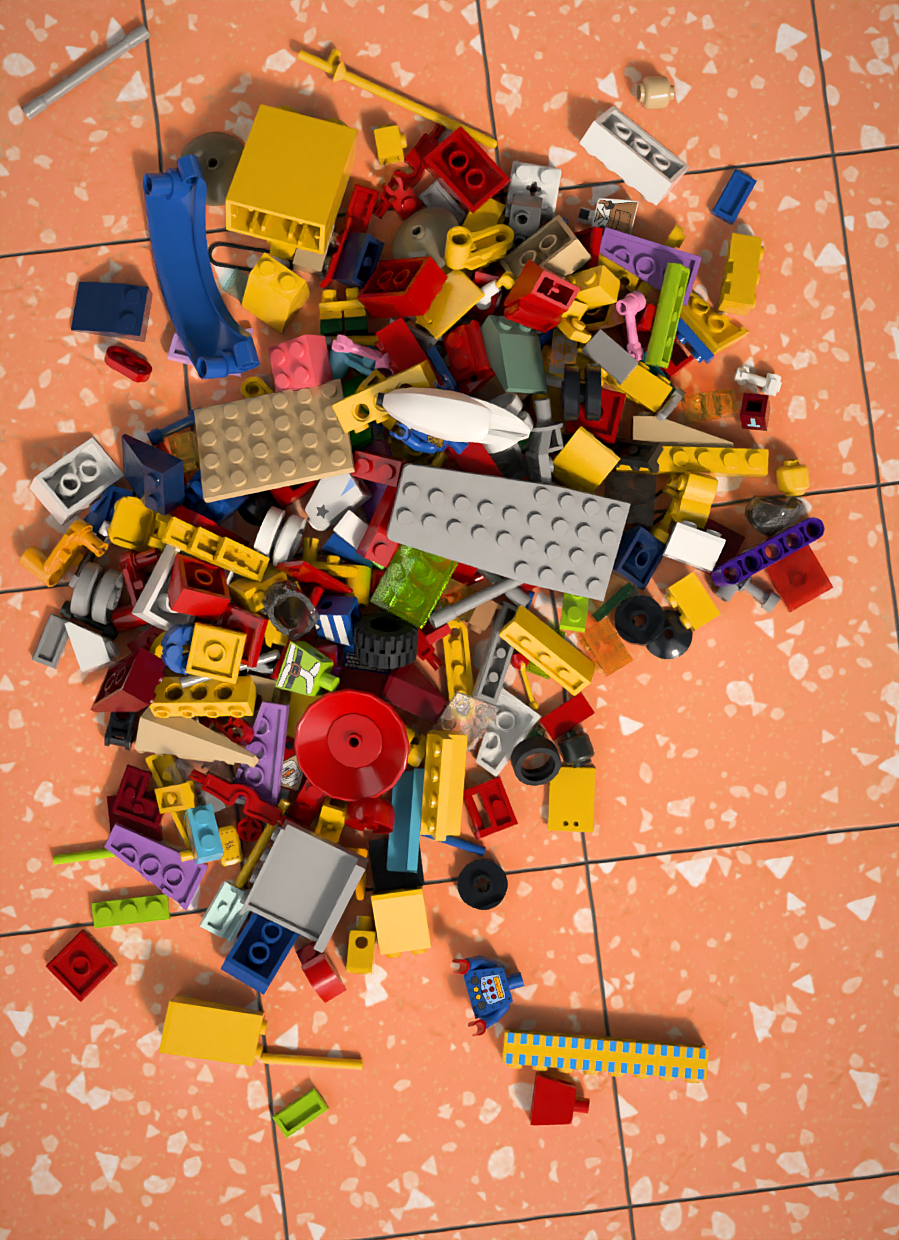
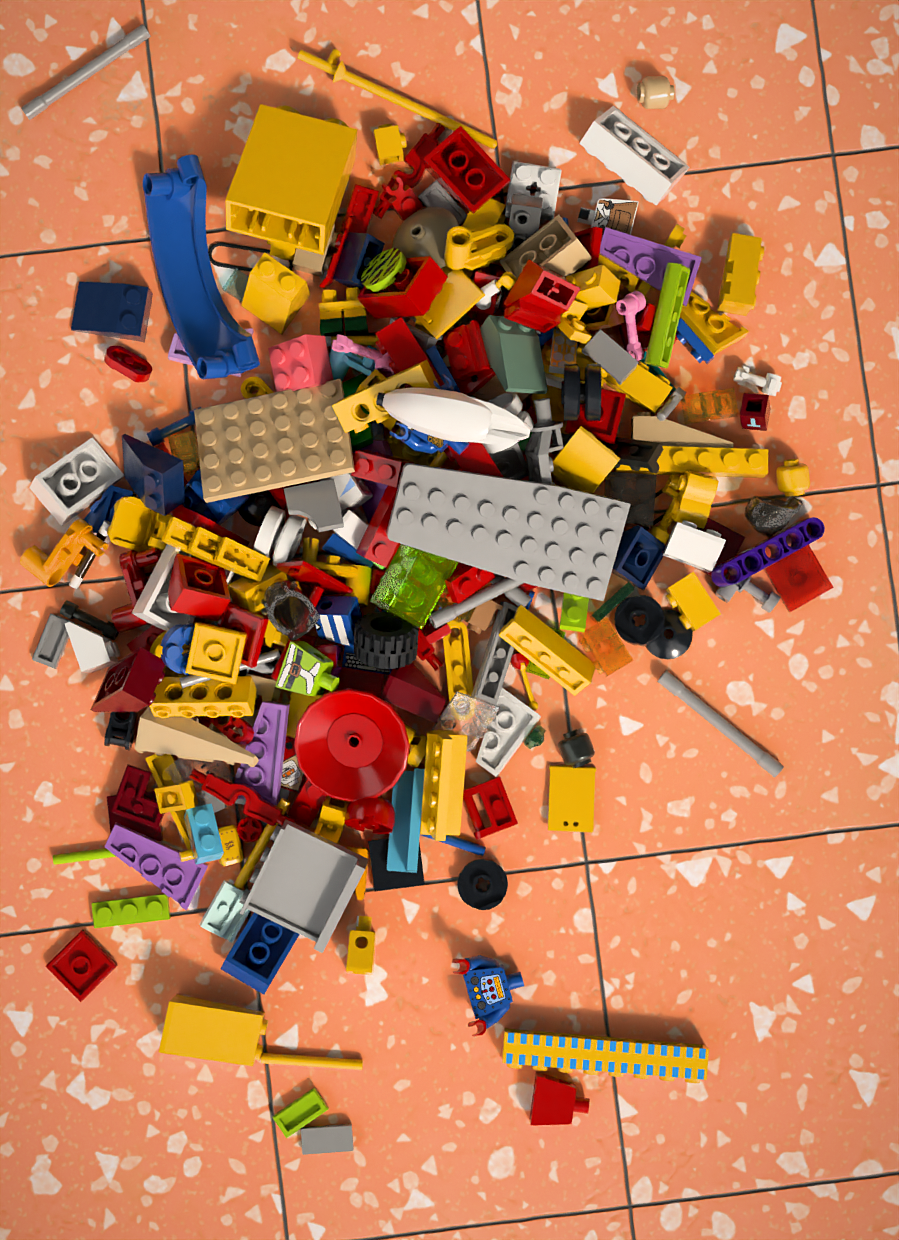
light grey wheel [70,562,124,625] -> none
dark tan dish [180,132,244,206] -> none
red brick [296,941,347,1003] -> none
yellow slope [371,885,431,958] -> none
black tyre [511,736,561,786] -> none
red tile [539,692,595,741] -> none
red panel [659,344,694,380] -> none
blue tile [711,169,757,225] -> none
none -> light grey tile [284,479,344,532]
none -> light grey tile [301,1124,354,1155]
none -> lime tile [361,248,407,292]
none -> red plate [445,565,495,604]
none -> light grey piece [657,670,784,778]

